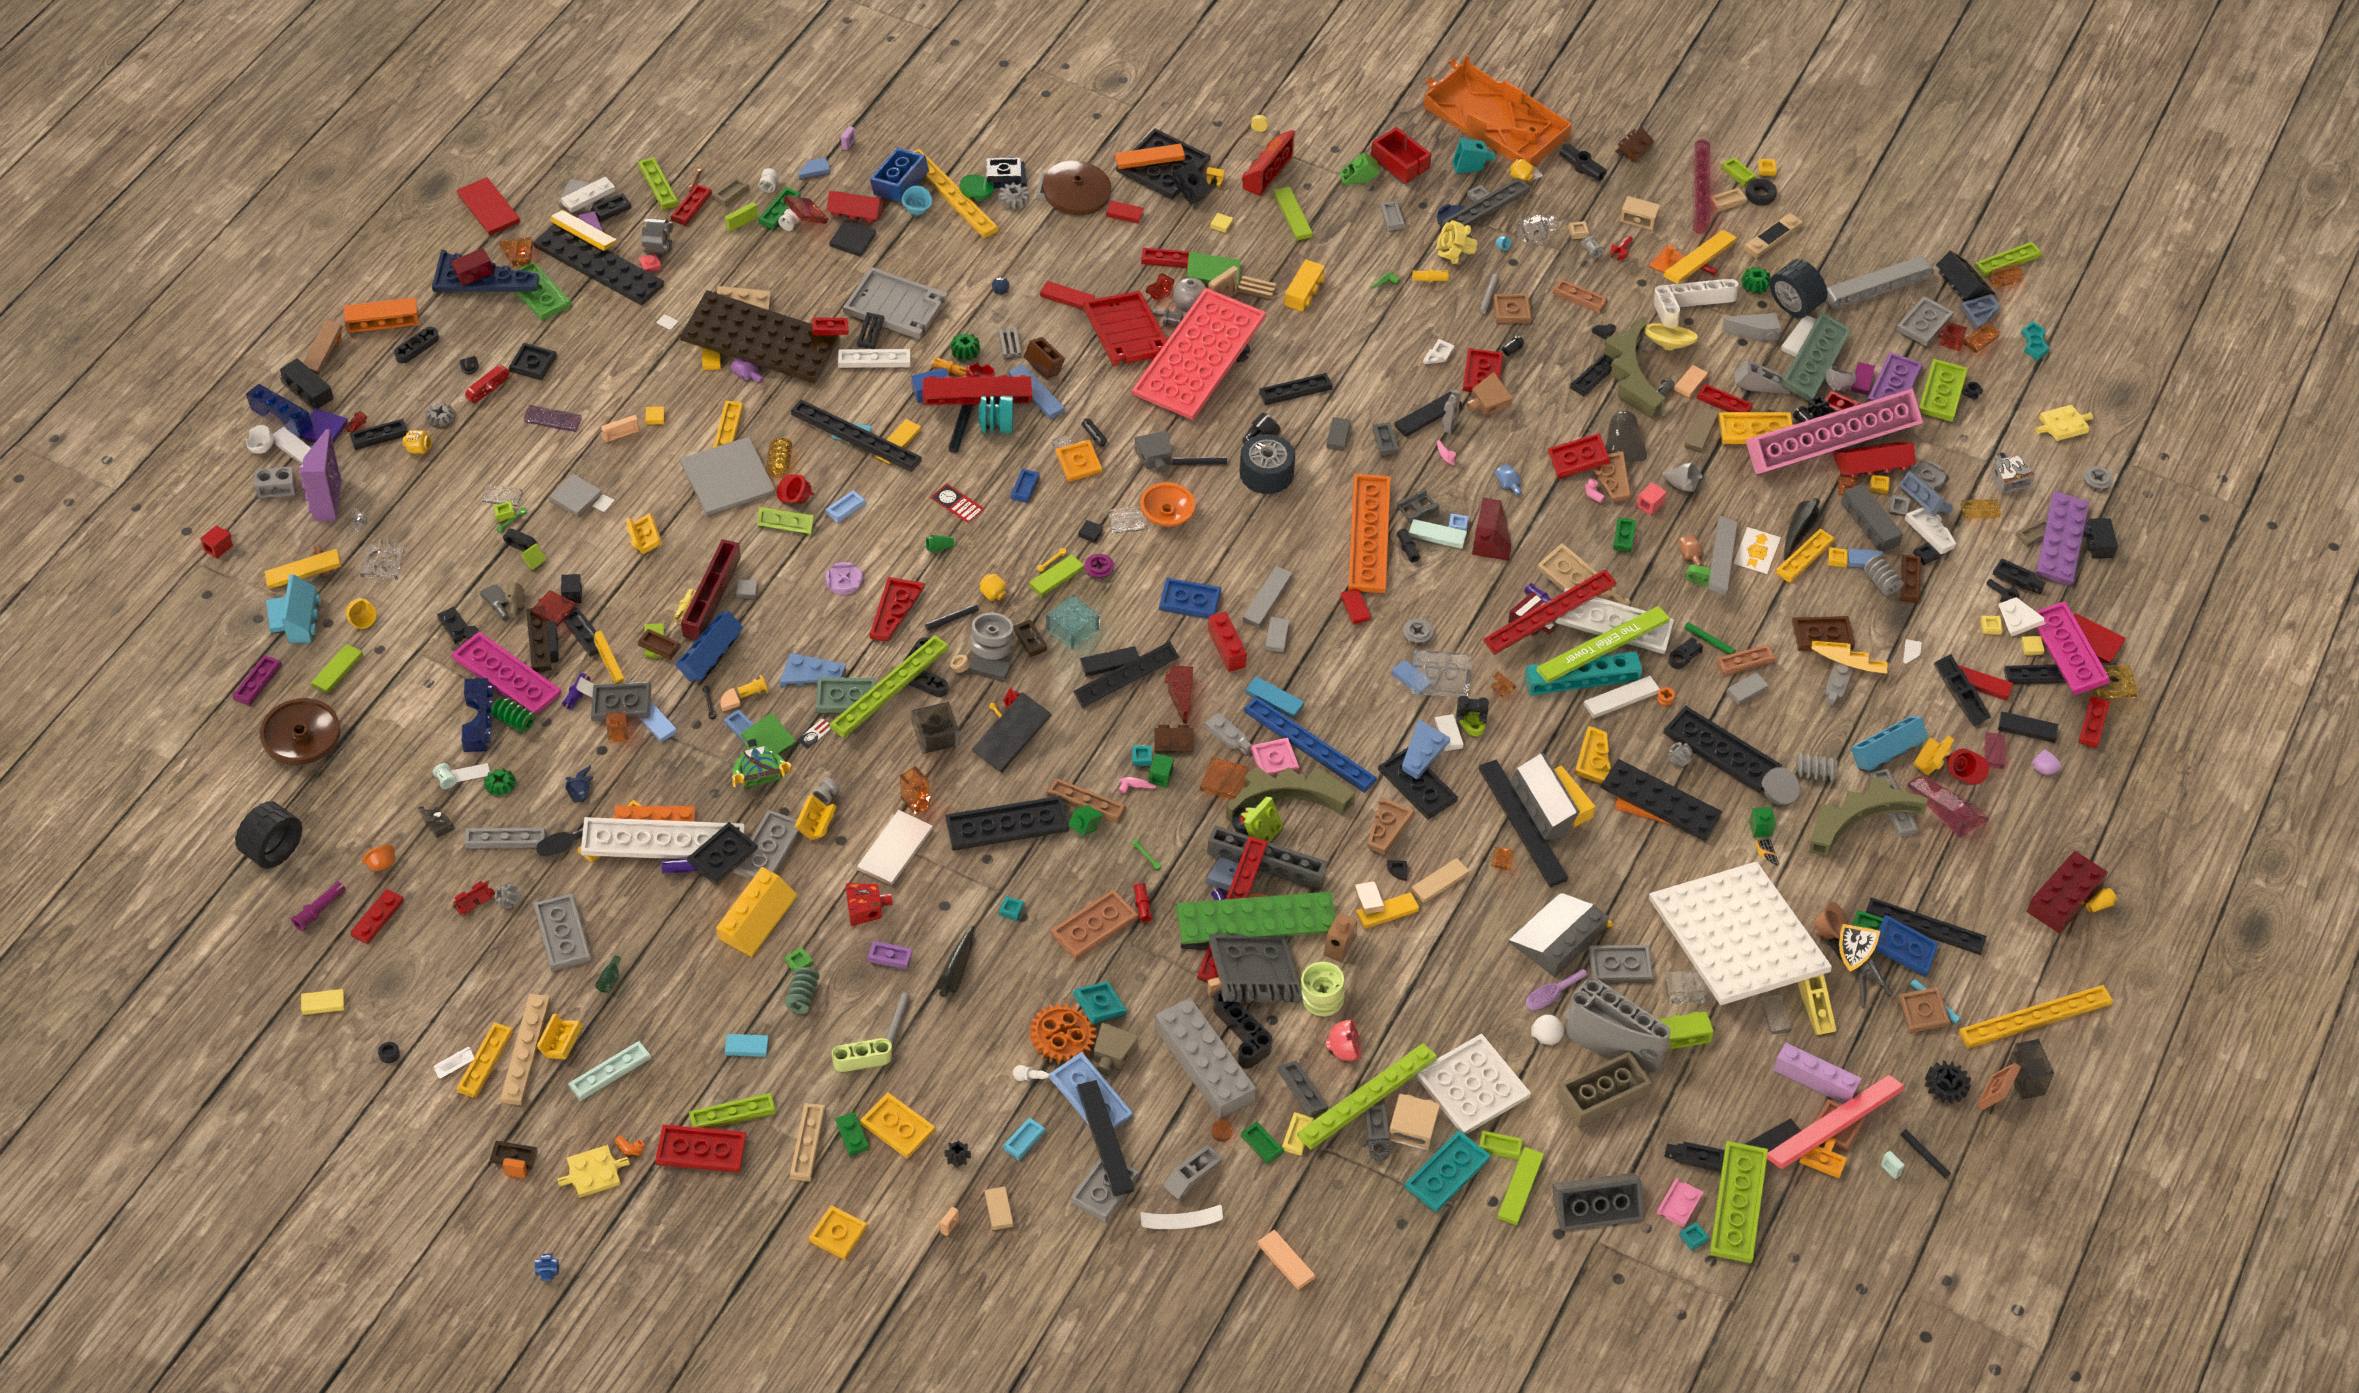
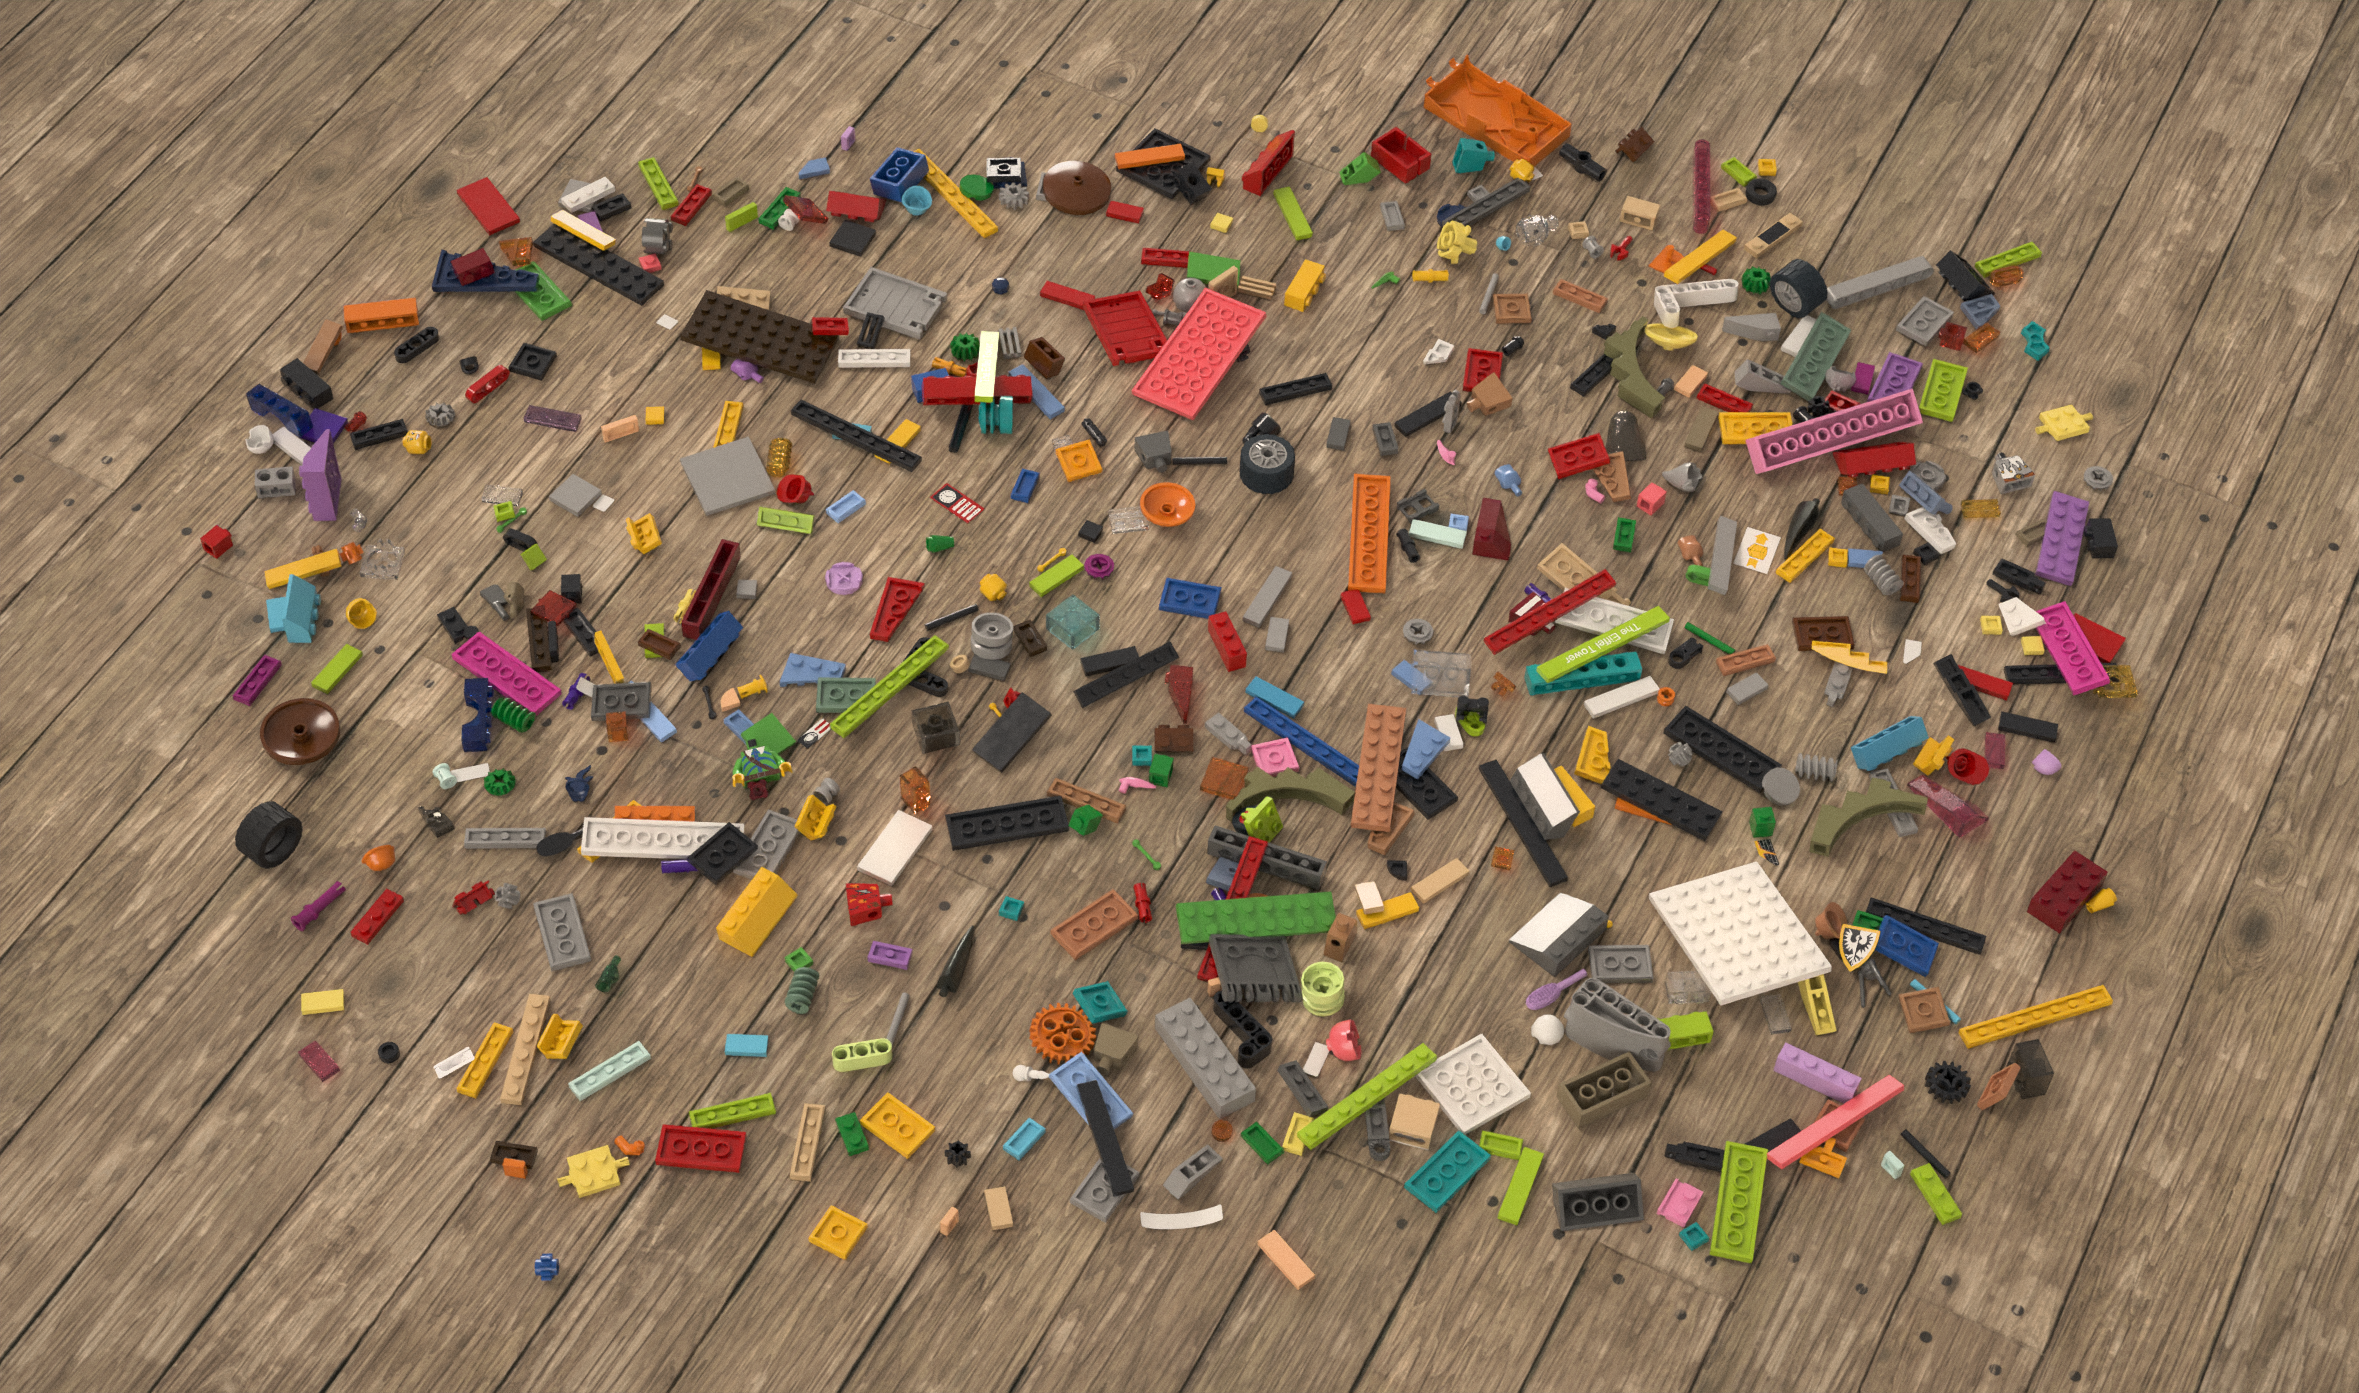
white wheel [758,168,779,193] -> none
red plate [2078,696,2110,748] -> none
none -> clear pink tile [298,1040,340,1082]
none -> orange gear [339,542,364,565]
none -> dark red plate [747,779,769,800]
none -> tile [975,331,999,403]
none -> white sticker [1303,1042,1329,1077]
none -> nougat plate [1351,704,1406,832]
none -> lime plate [1910,1163,1962,1225]

